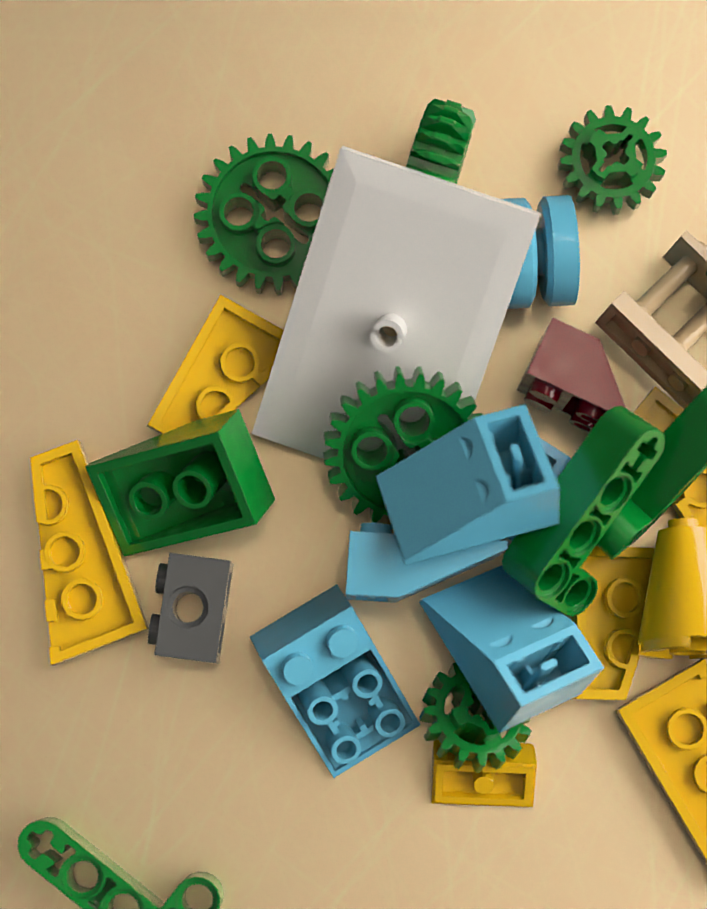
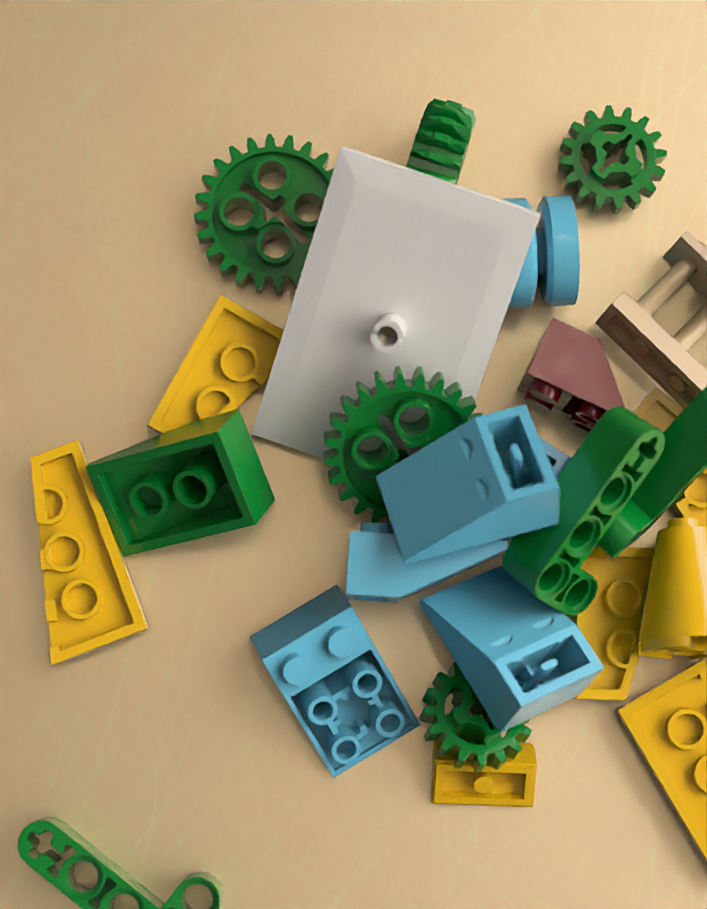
dark grey brick [148,553,234,664] -> none

